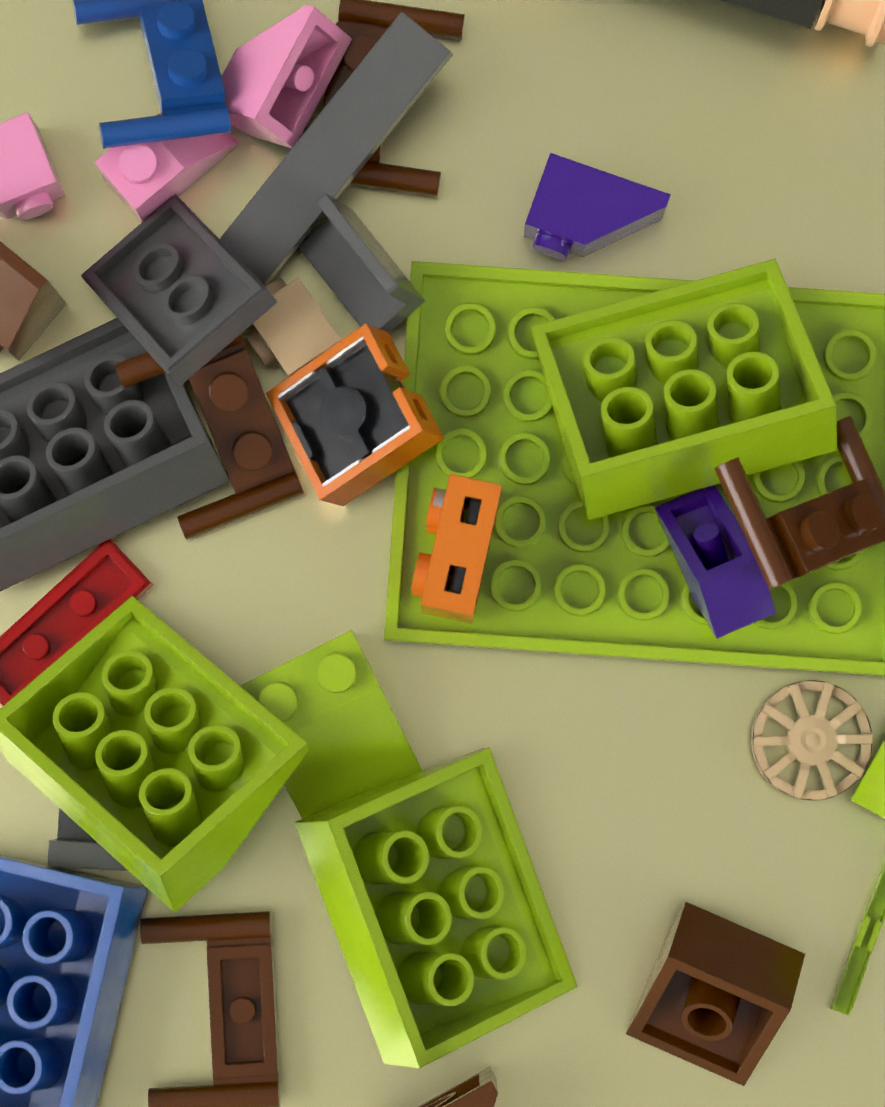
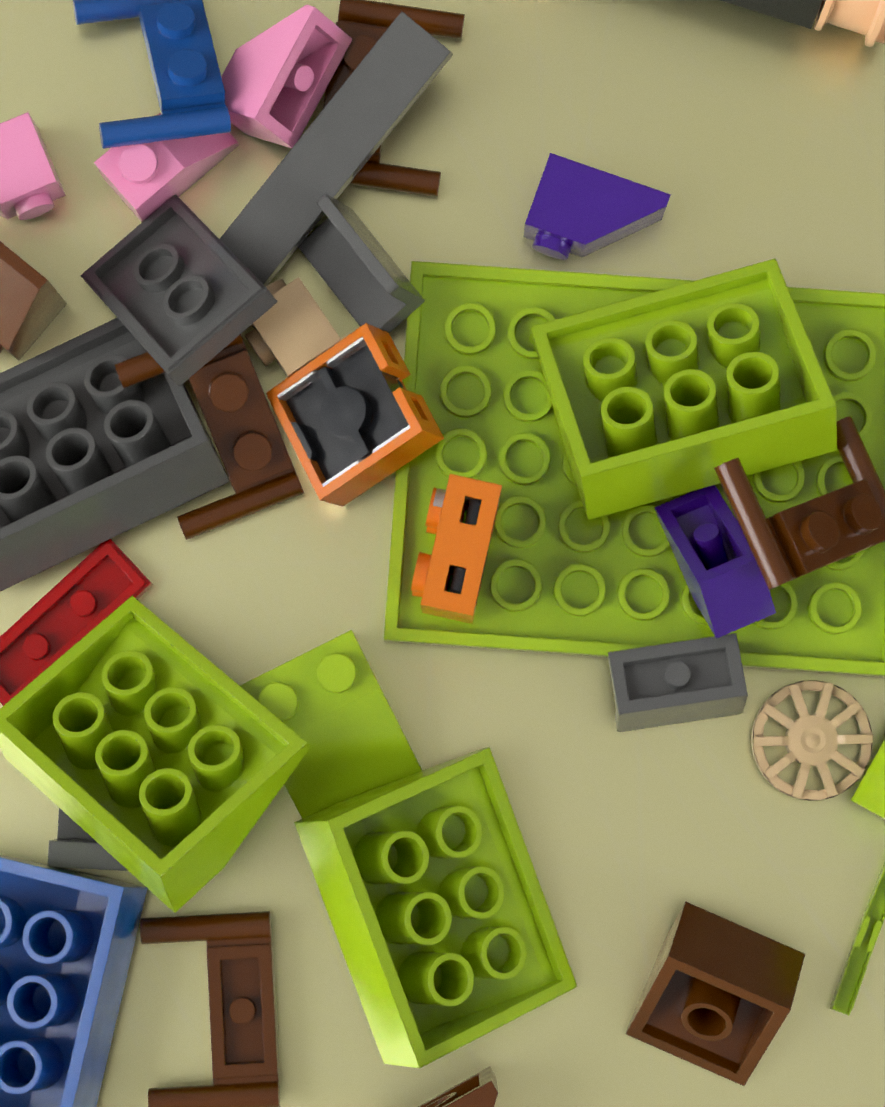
none -> dark grey panel [608,633,748,732]

